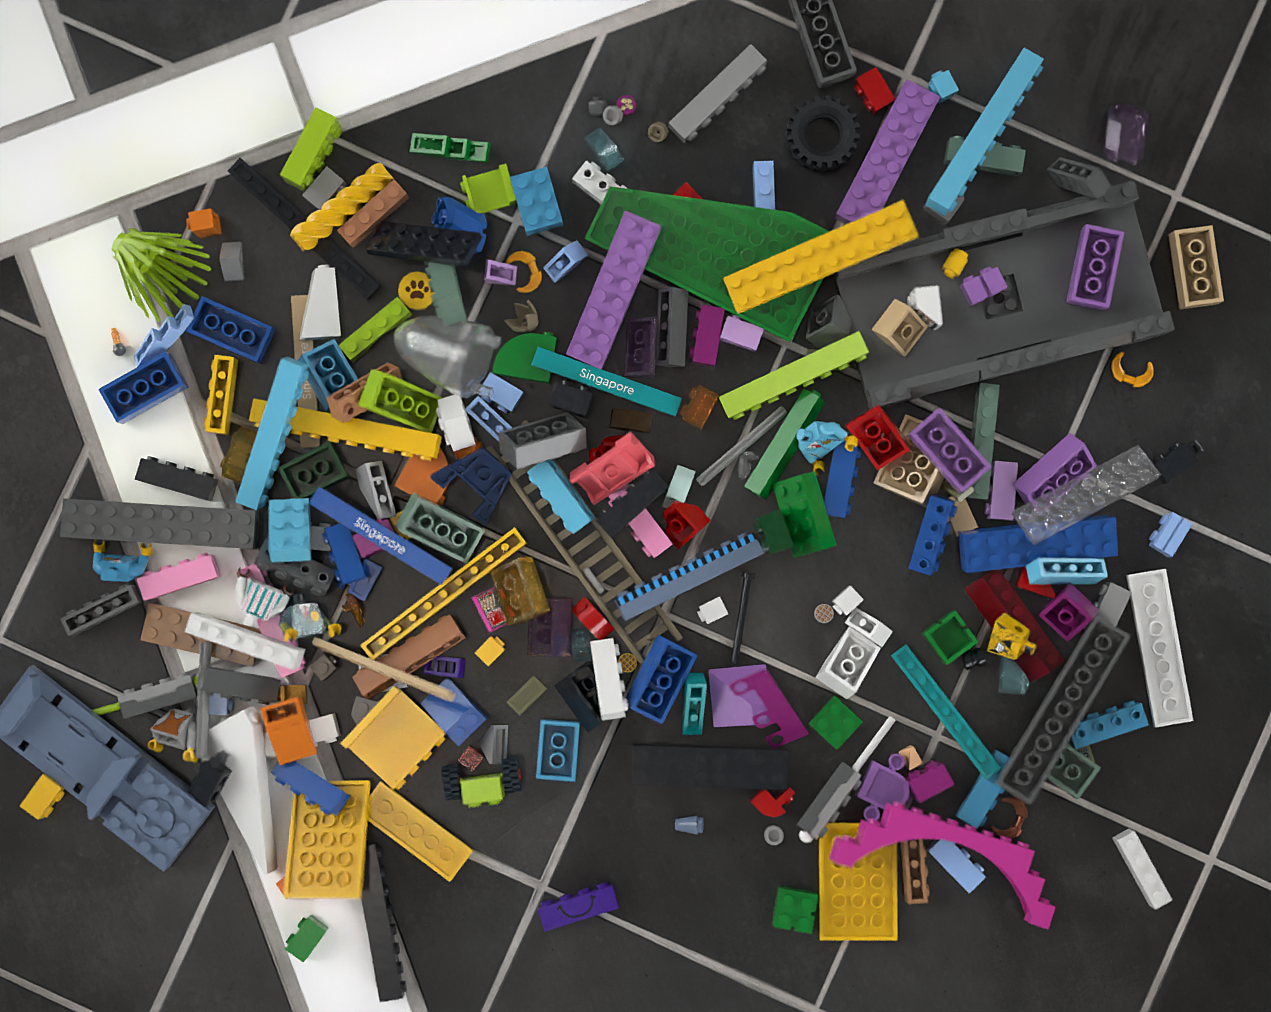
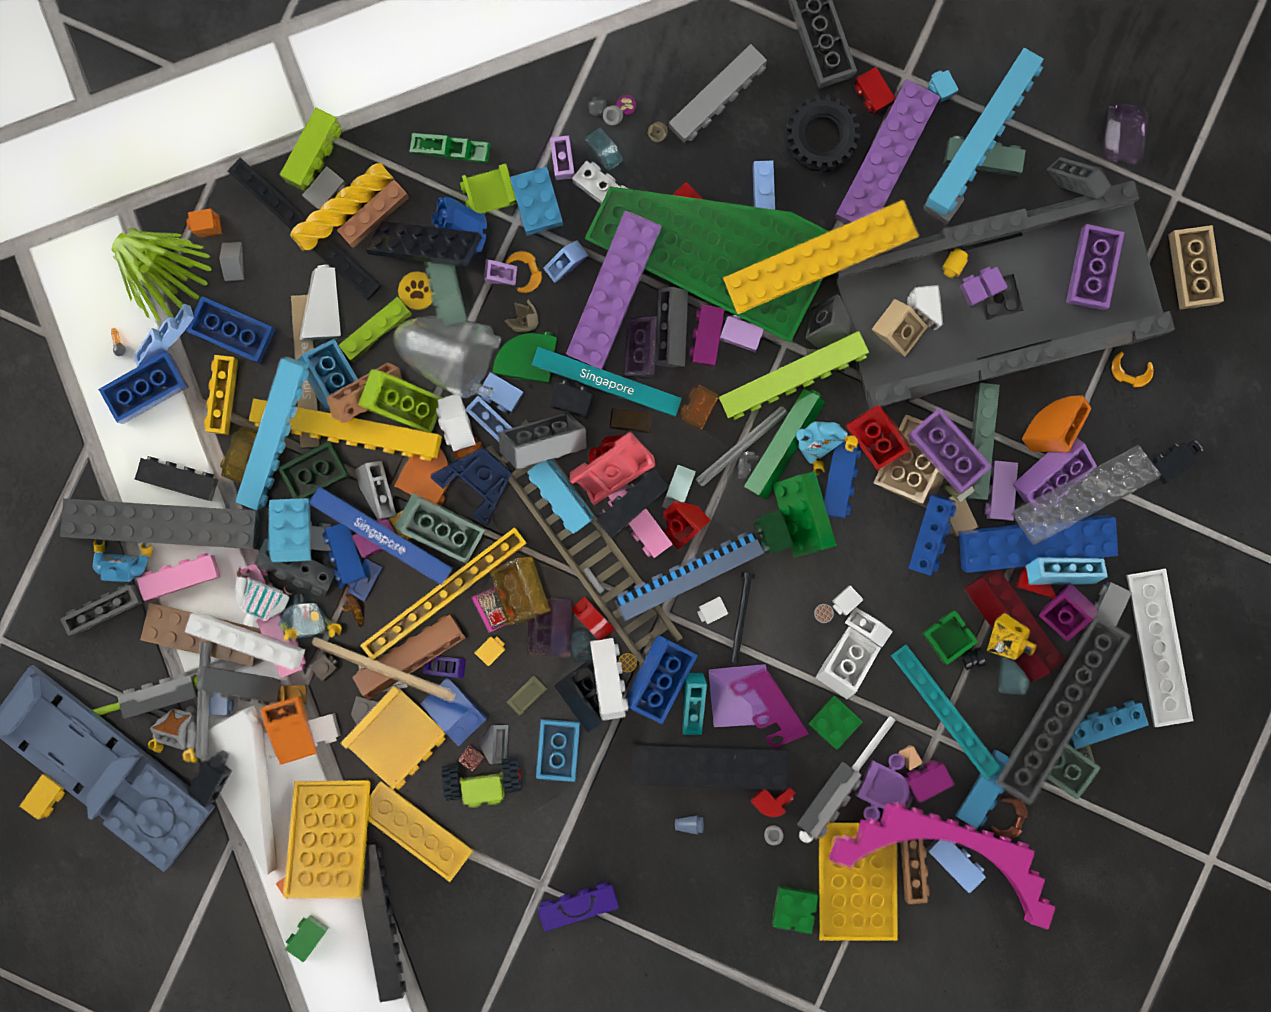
blue brick [271,761,350,816] -> none
white brick [1112,829,1172,909] -> none
light blue brick [1149,512,1192,557] -> none
none -> lavender brick [550,135,574,180]
none -> orange brick [1022,396,1092,452]

